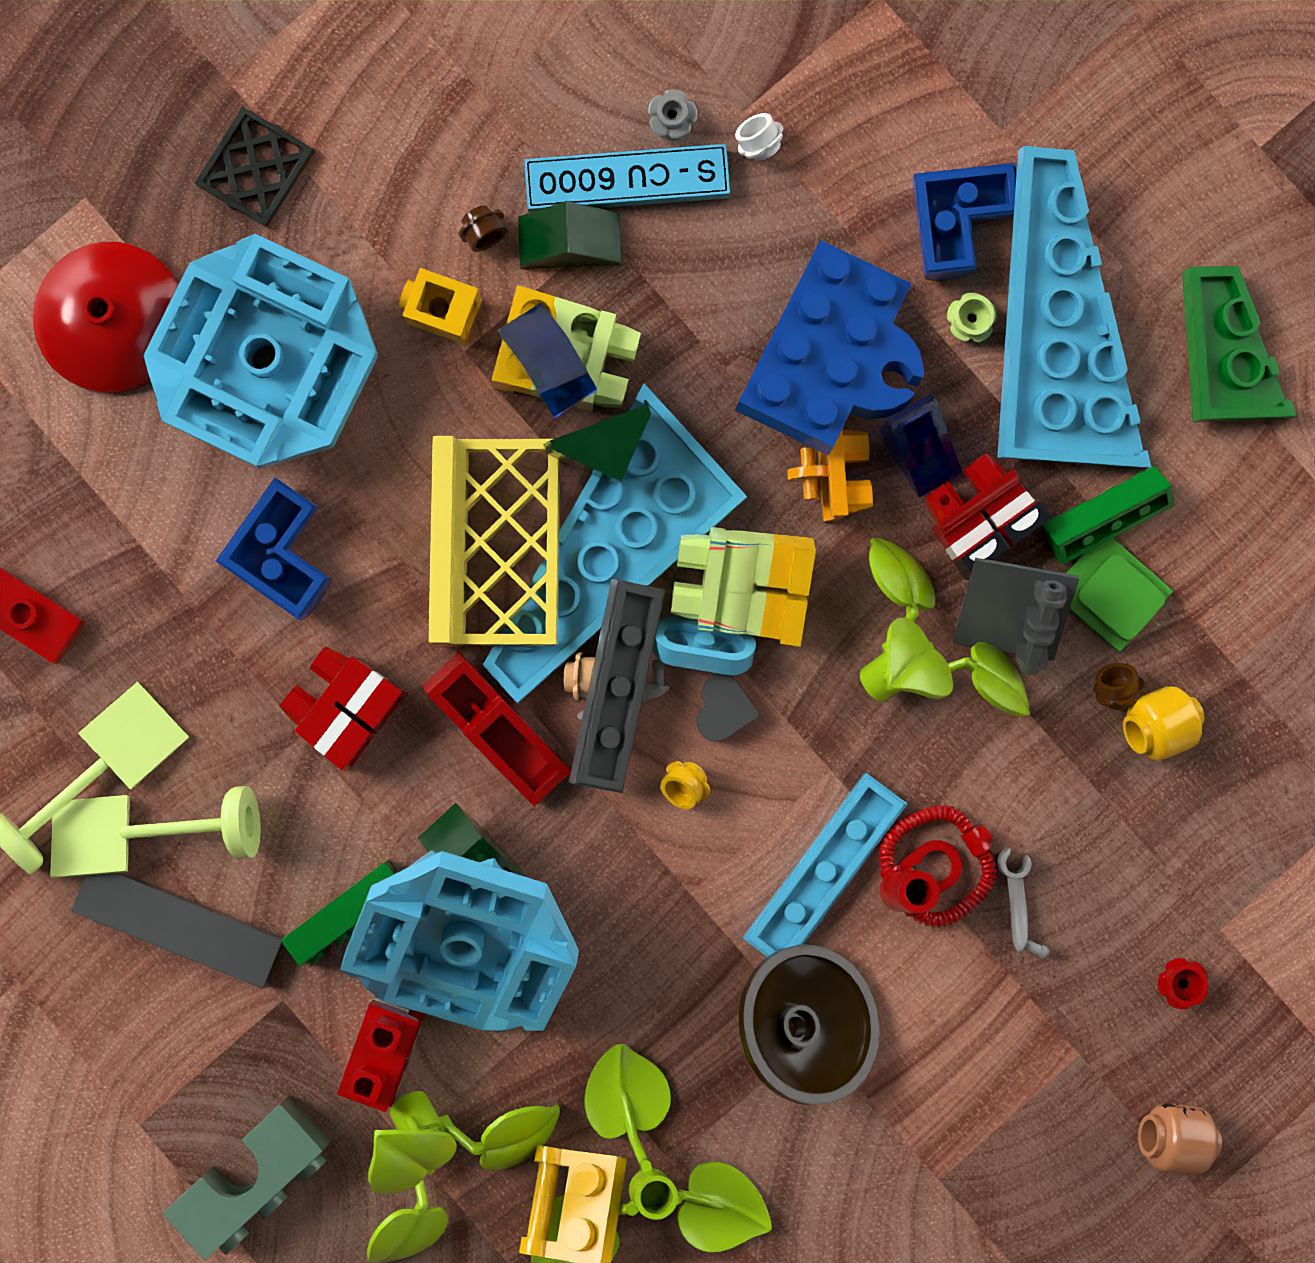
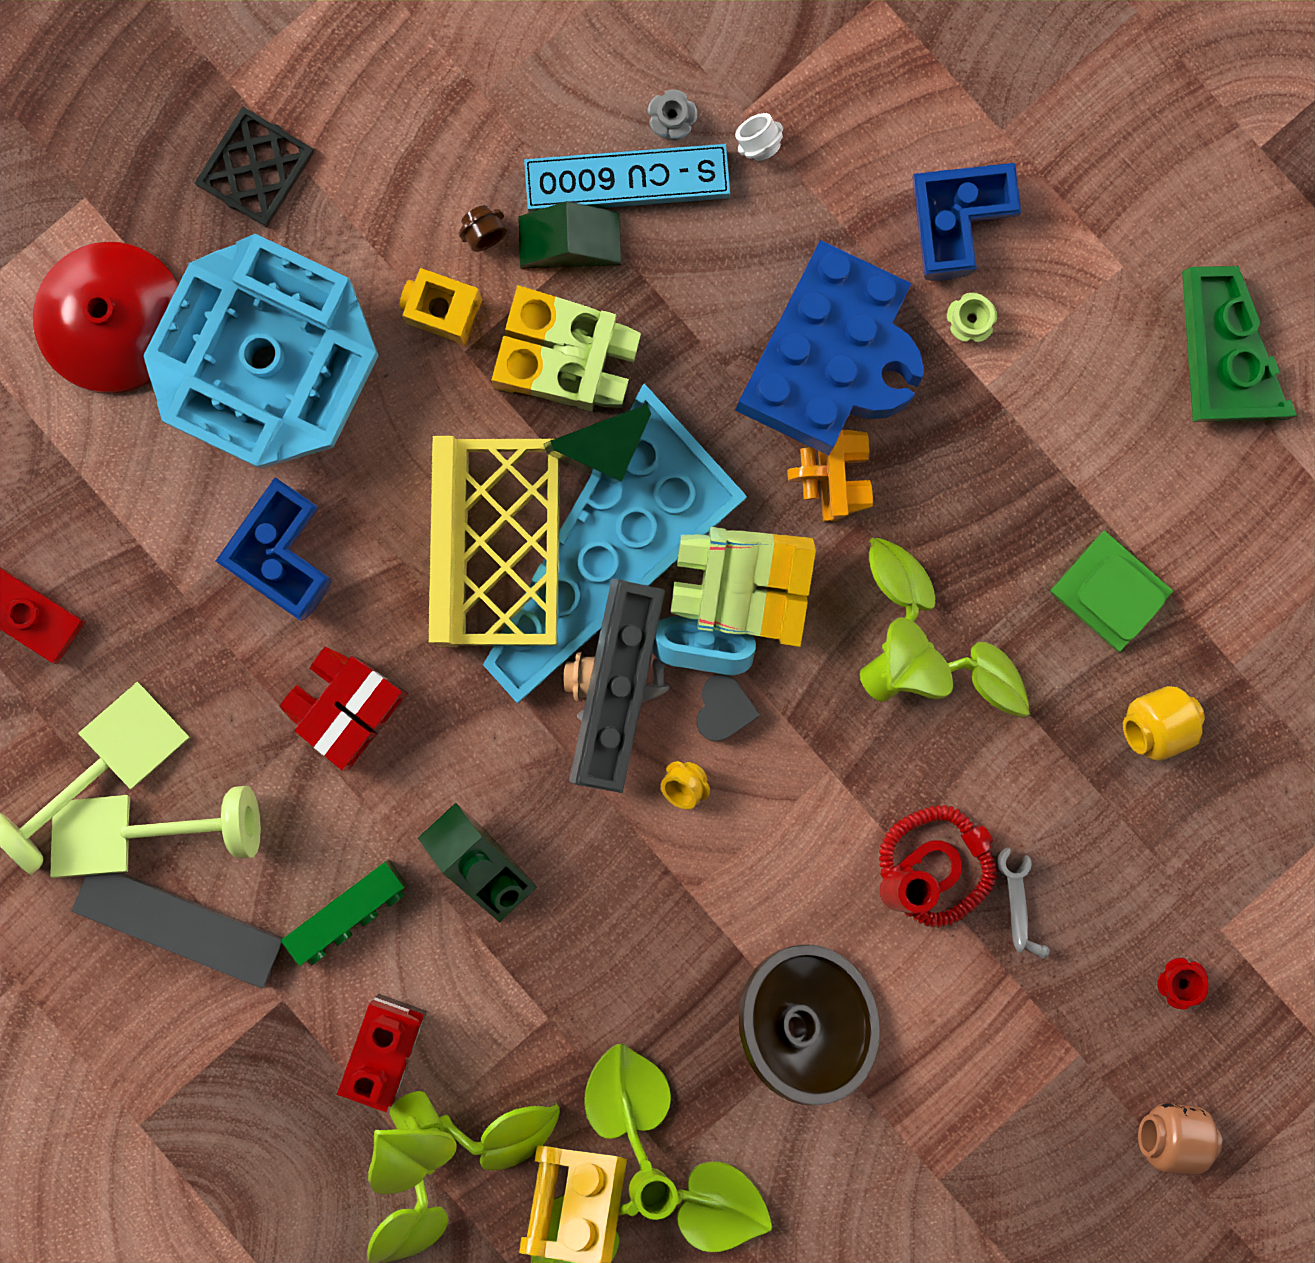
sand green arch [162,1095,331,1260] -> none
medium azure piece [340,850,579,1031] -> none
red slope [422,651,571,807] -> none
clear blue slope [497,303,598,418] -> none
medium azure tile [743,773,907,957] -> none
clear blue slope [878,394,962,498] -> none
red hips [924,453,1052,579] -> none
dark grey hinge [953,557,1079,675] -> none
medium azure wing [997,146,1151,469] -> none
green piece [1042,466,1175,565] -> none
reddish brown plate [1093,663,1145,710] -> none

